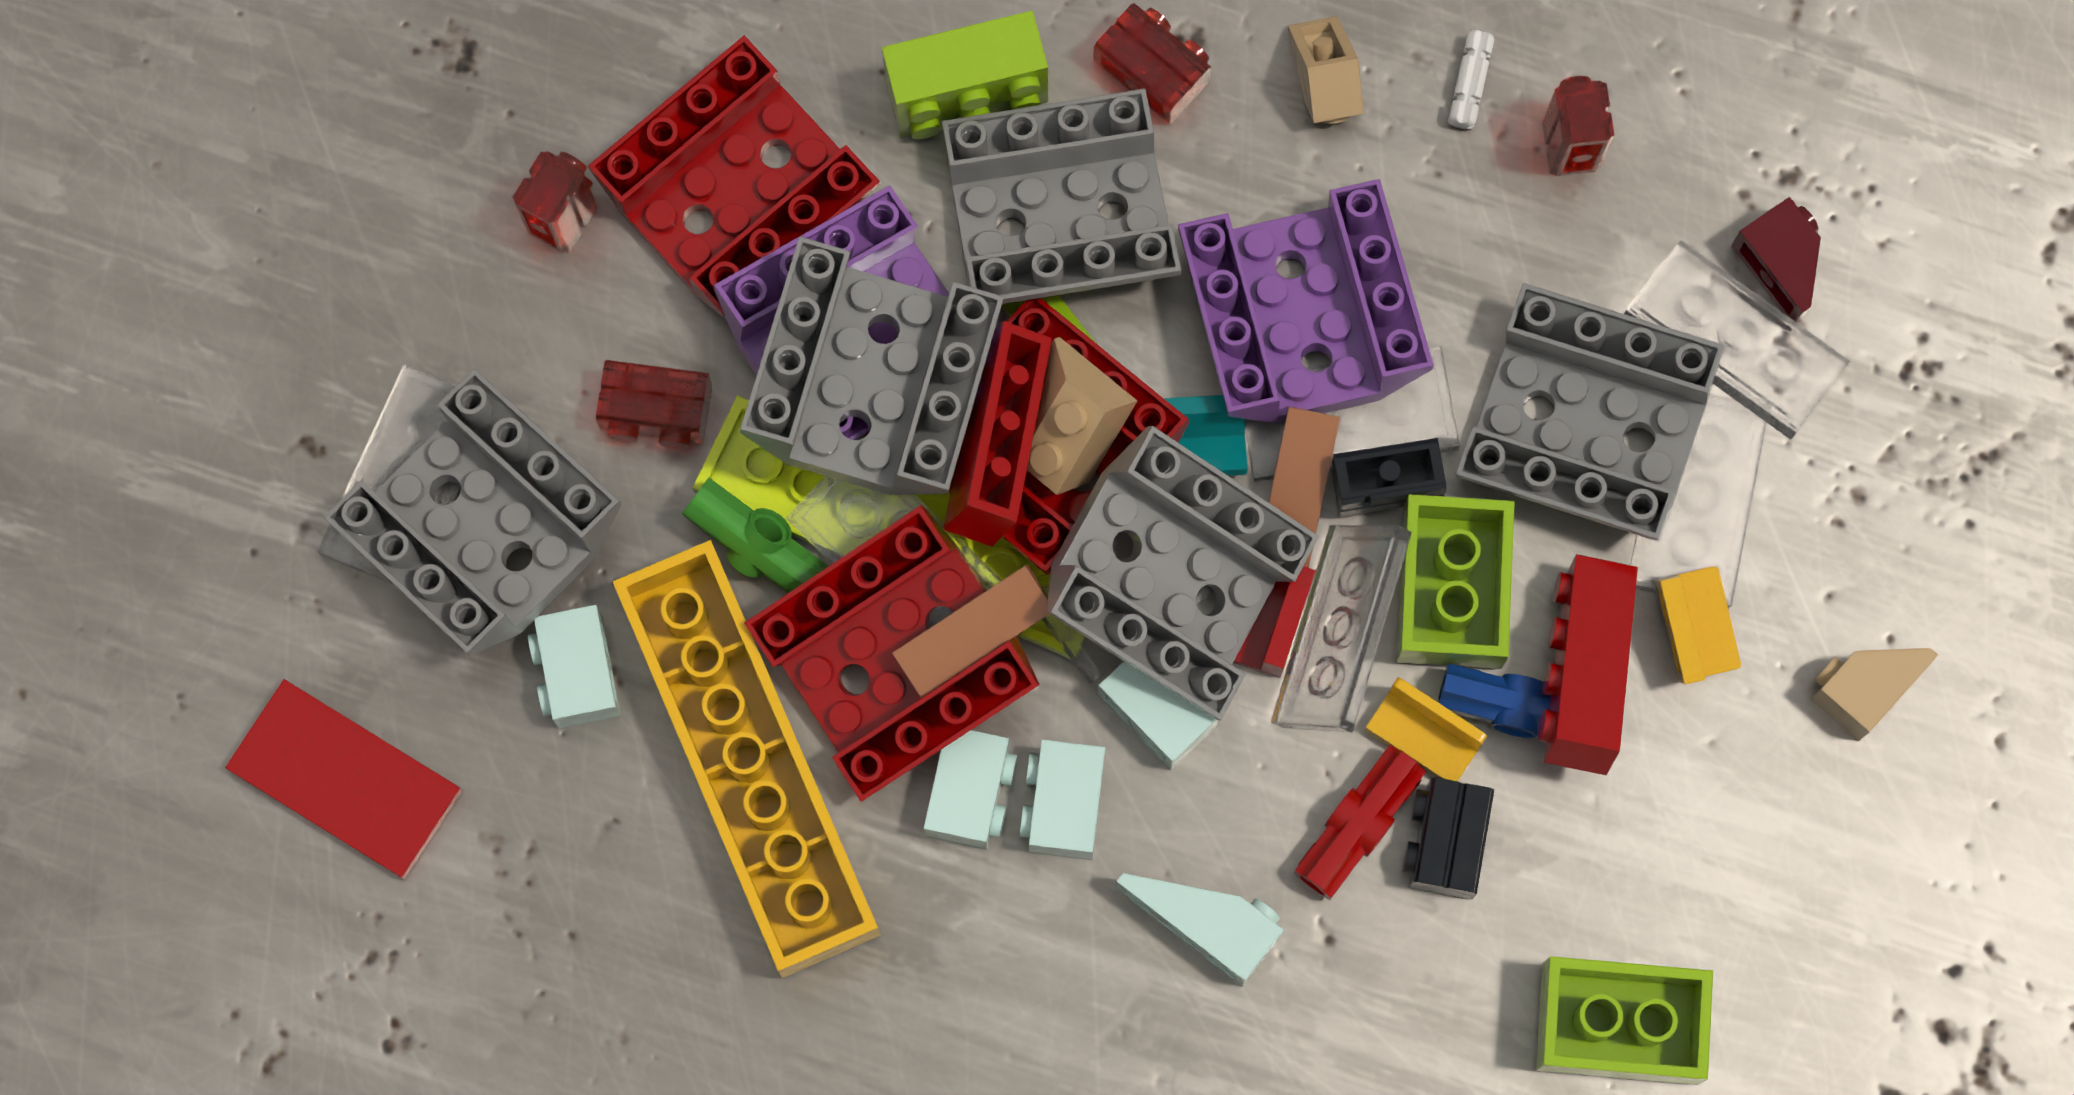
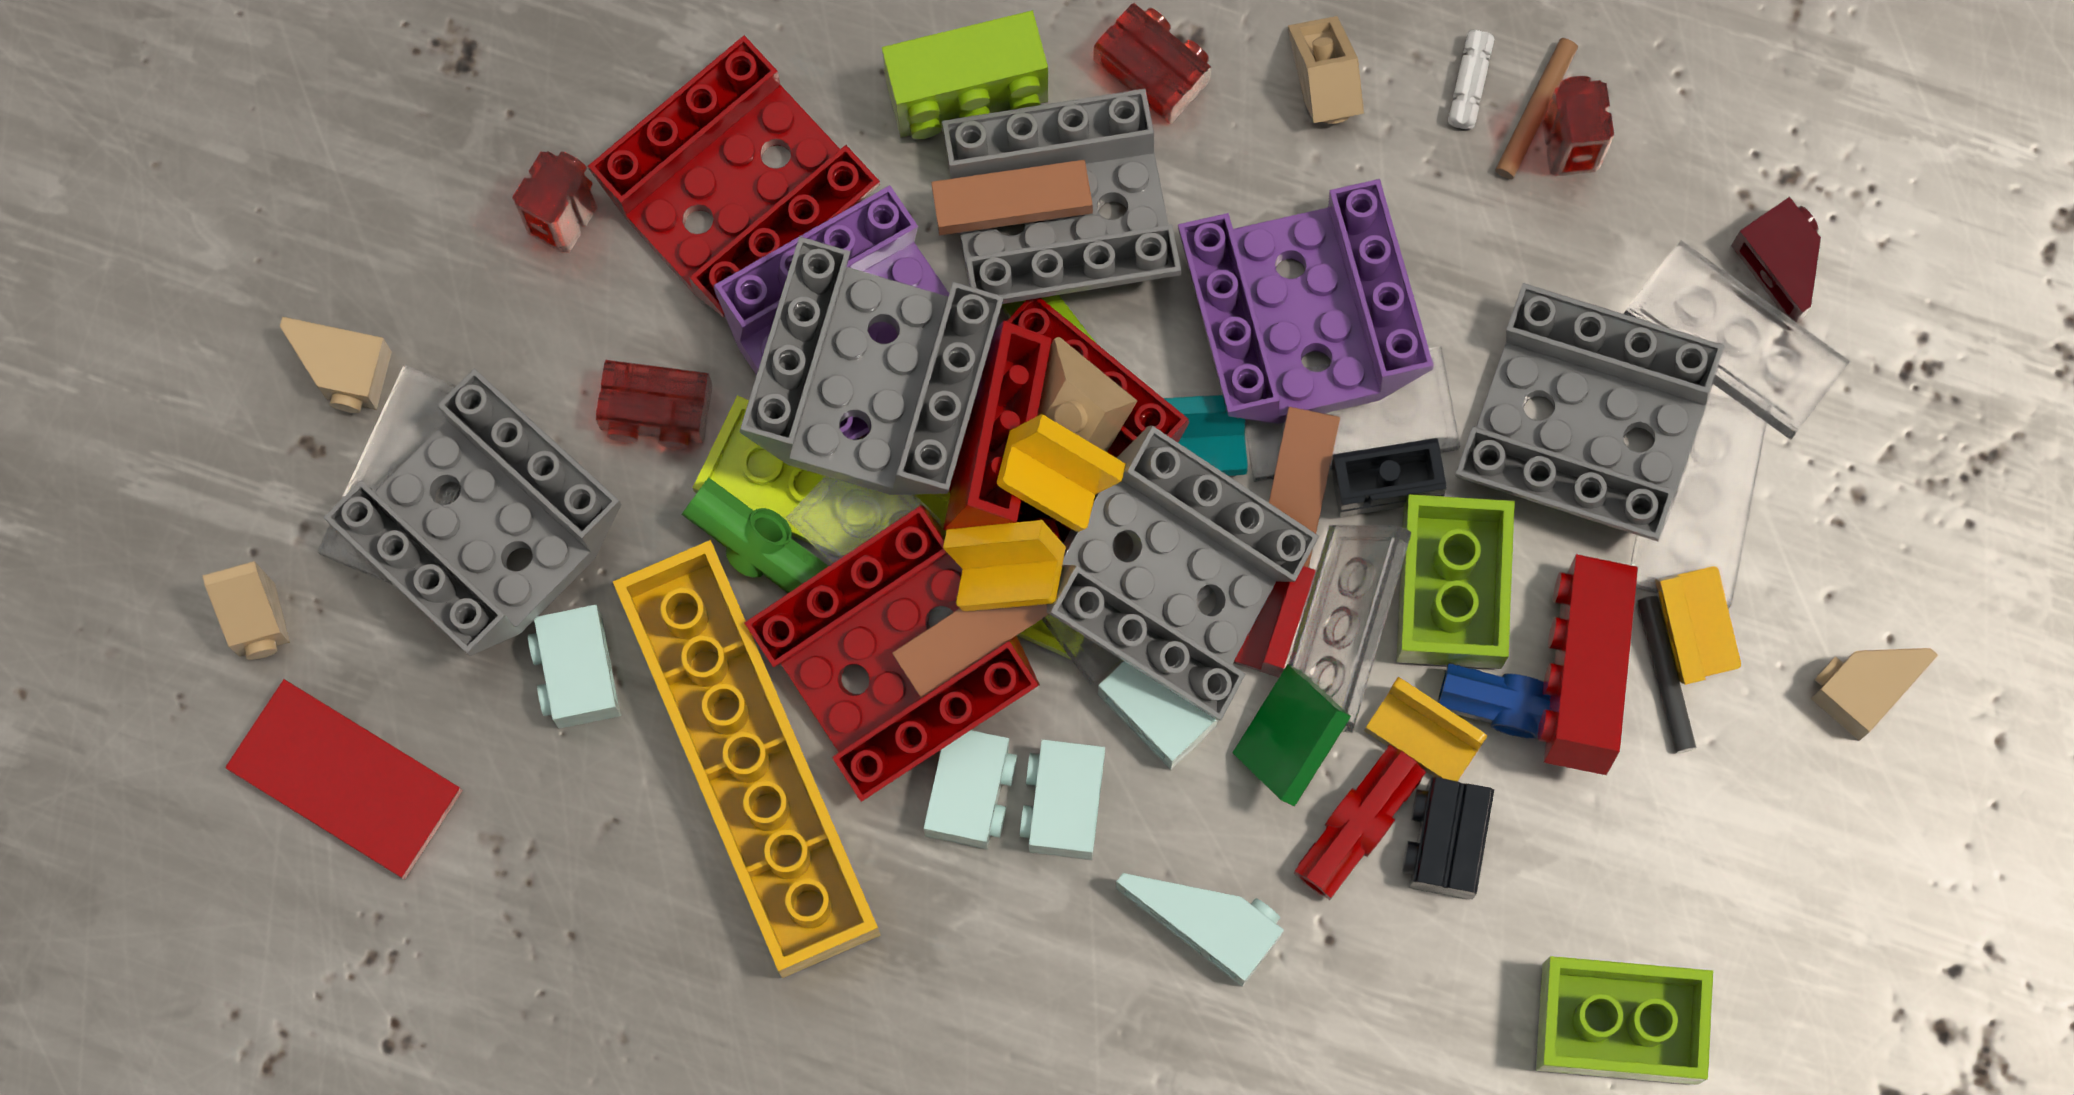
none -> tan slope [203,561,290,660]
none -> tan slope [280,317,392,413]
none -> nougat tile [931,160,1093,236]
none -> yellow panel [943,520,1066,611]
none -> yellow panel [997,414,1126,532]
none -> green tile [1232,664,1351,807]
none -> medium nougat bar [1495,38,1578,179]
none -> dark grey bar [1637,596,1697,753]

